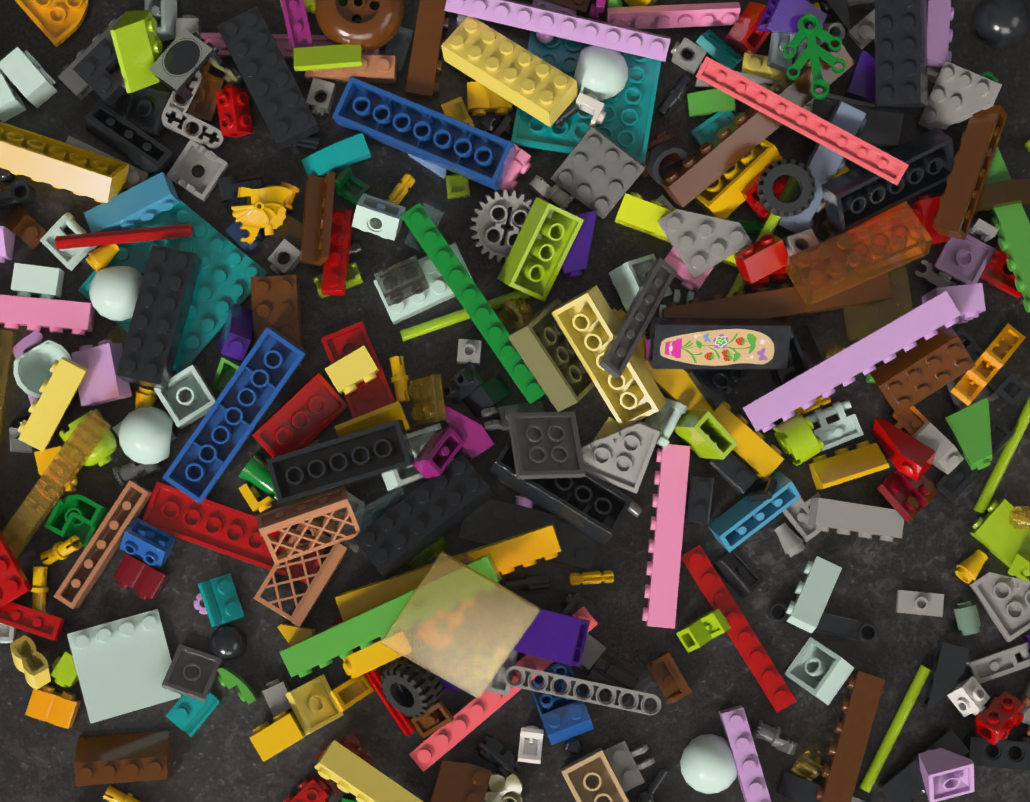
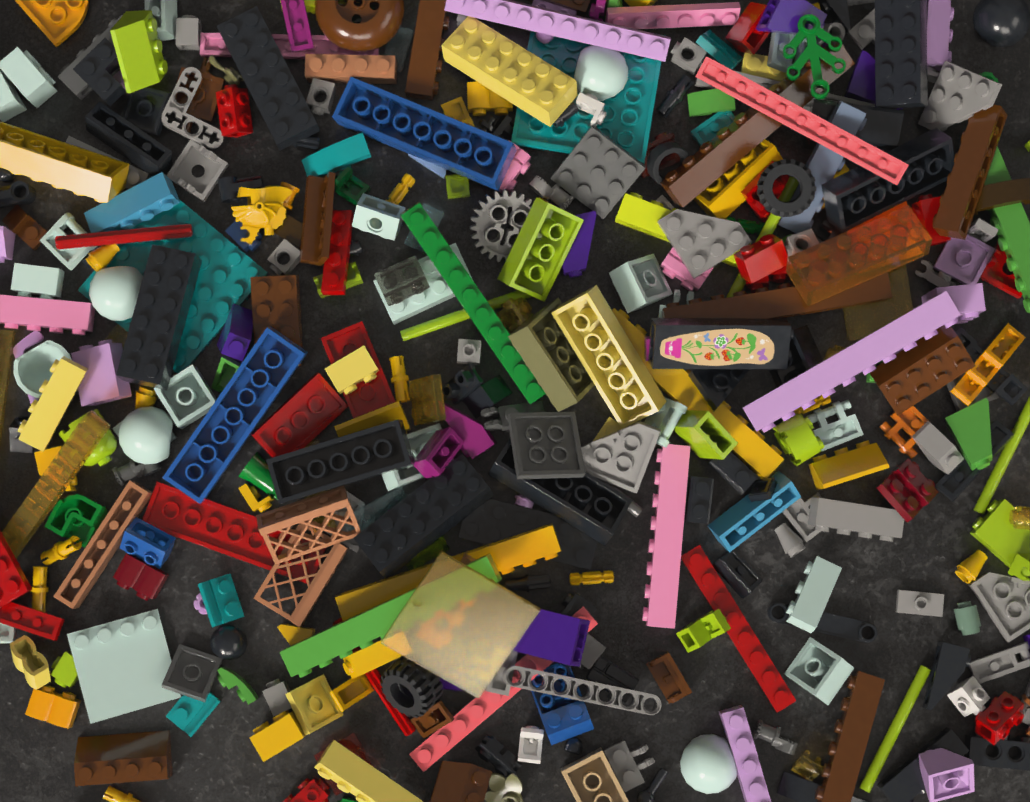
panel [149,29,223,102] -> none
lime tile [294,44,362,71] -> none
dark grey plate [598,258,677,379] -> none
red slope [872,416,936,482] -> none

